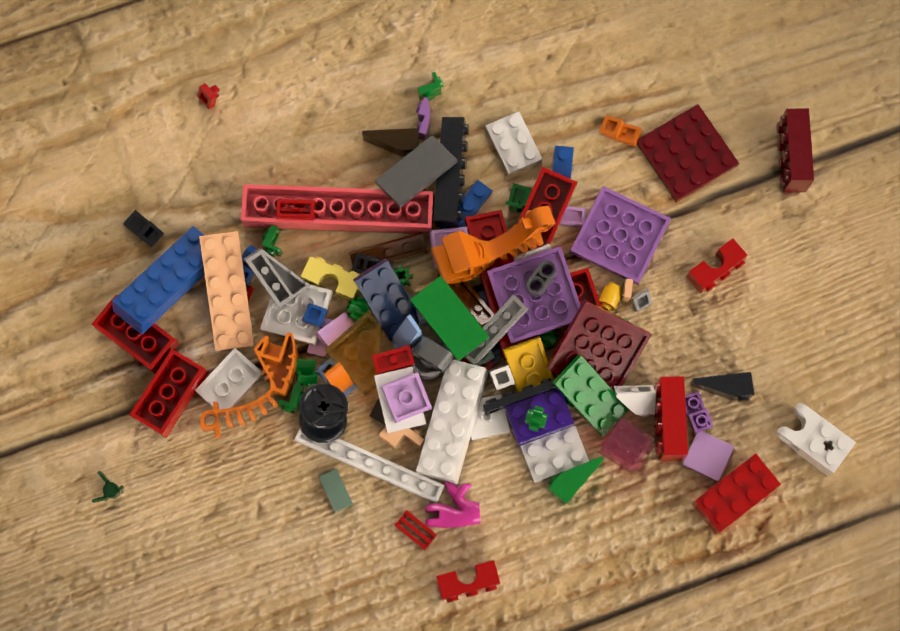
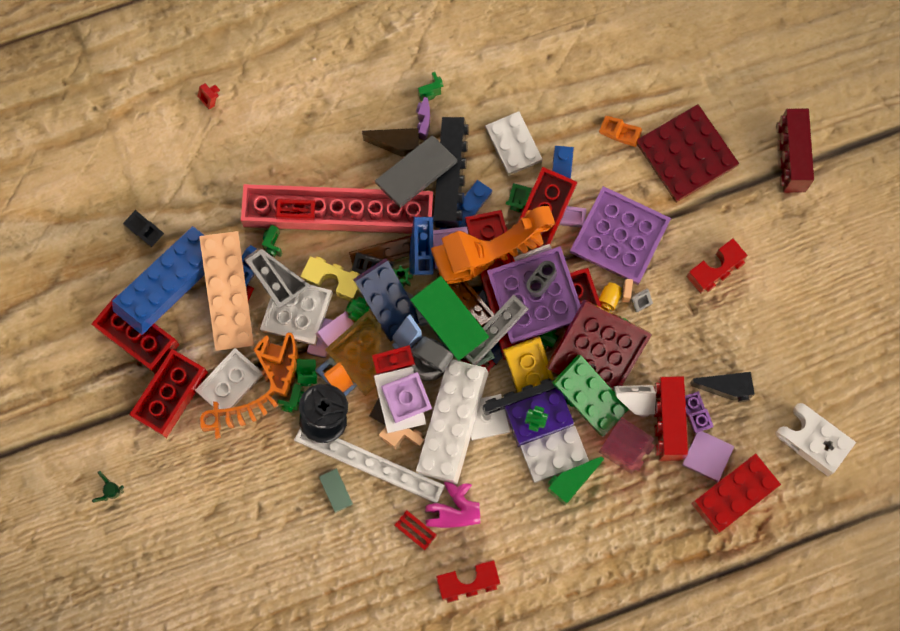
blue tile [302,303,328,328] -> none
white brick [488,364,515,390] -> none
none -> blue slope [409,217,433,275]

